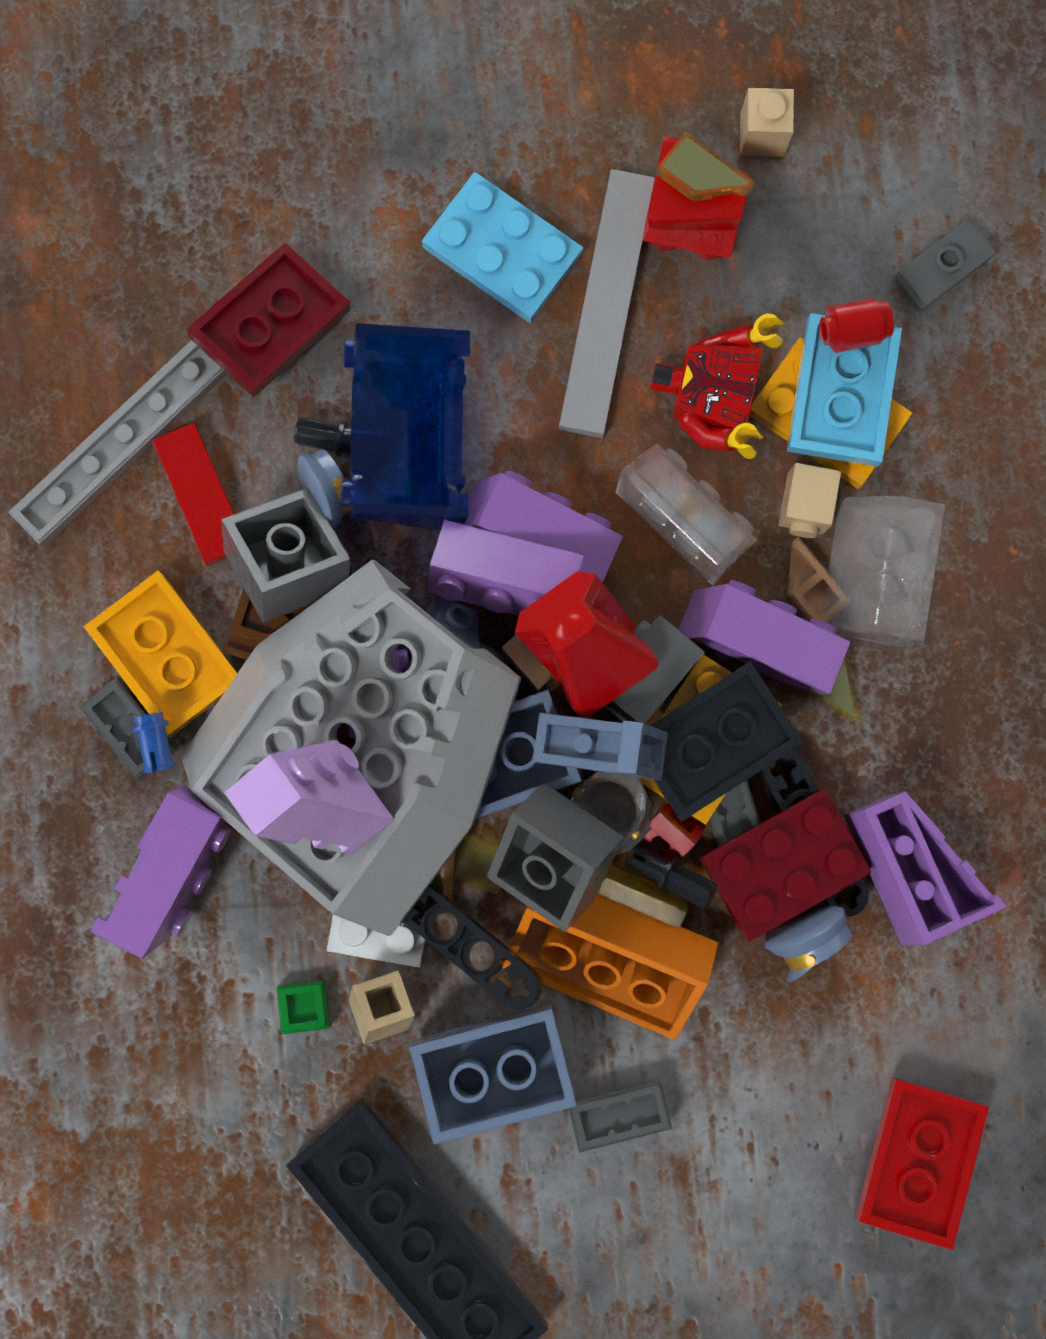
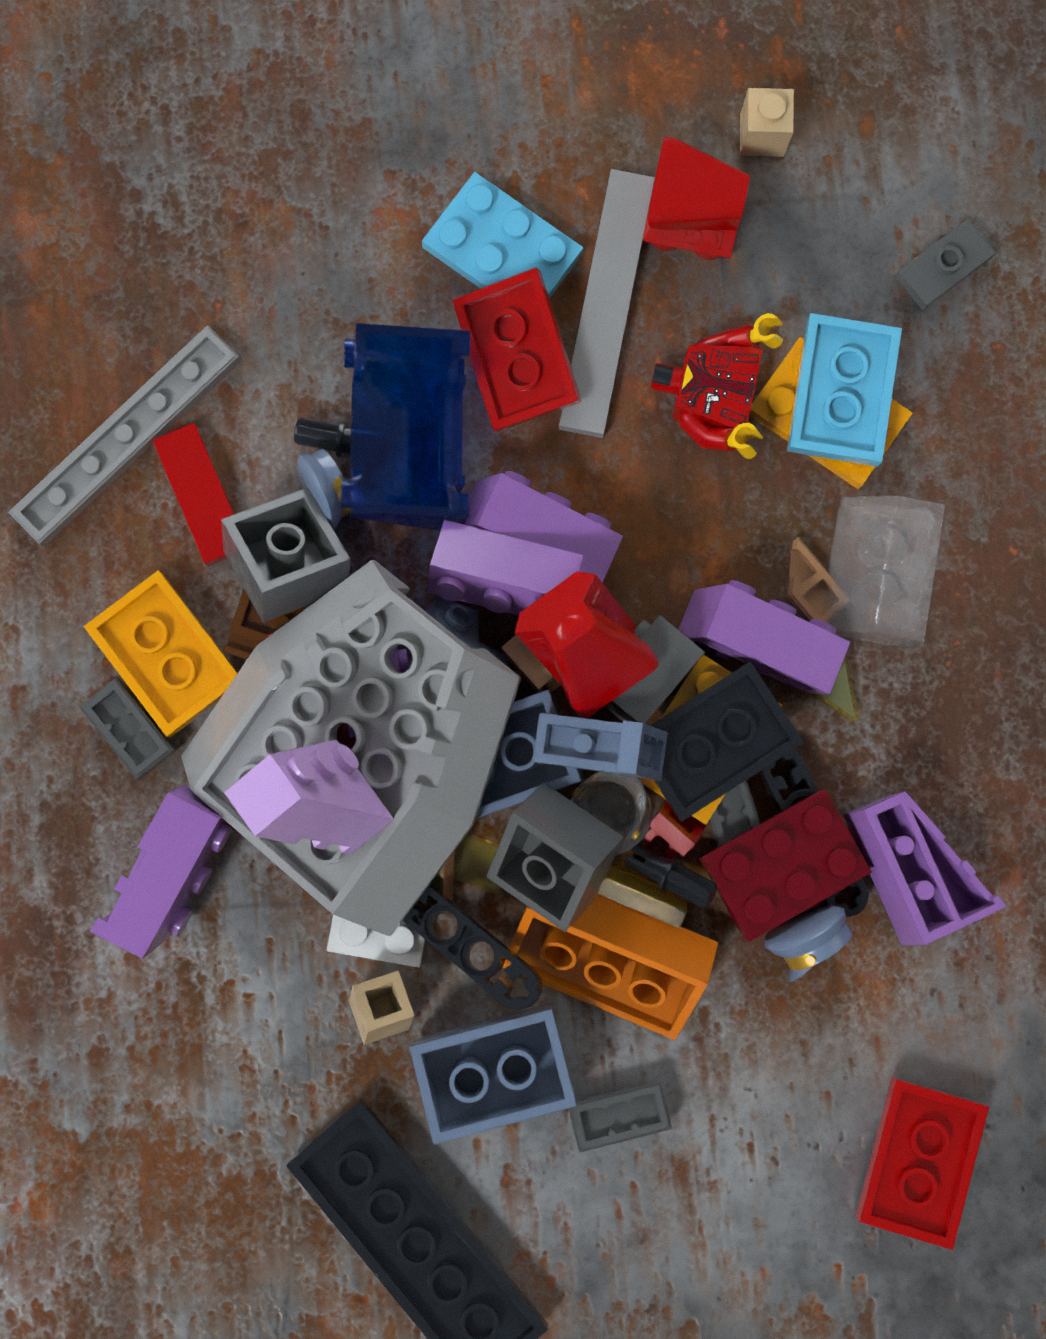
blue pin [131,712,175,774] -> none
dark red plate [187,242,350,398] -> none
green tile [276,979,331,1035] -> none
clear slope [615,443,758,586] -> none
olive tile [656,131,755,201] -> none
tan brick [778,463,841,538] -> none
red brick [819,298,894,353] -> none
none -> red plate [452,267,582,432]

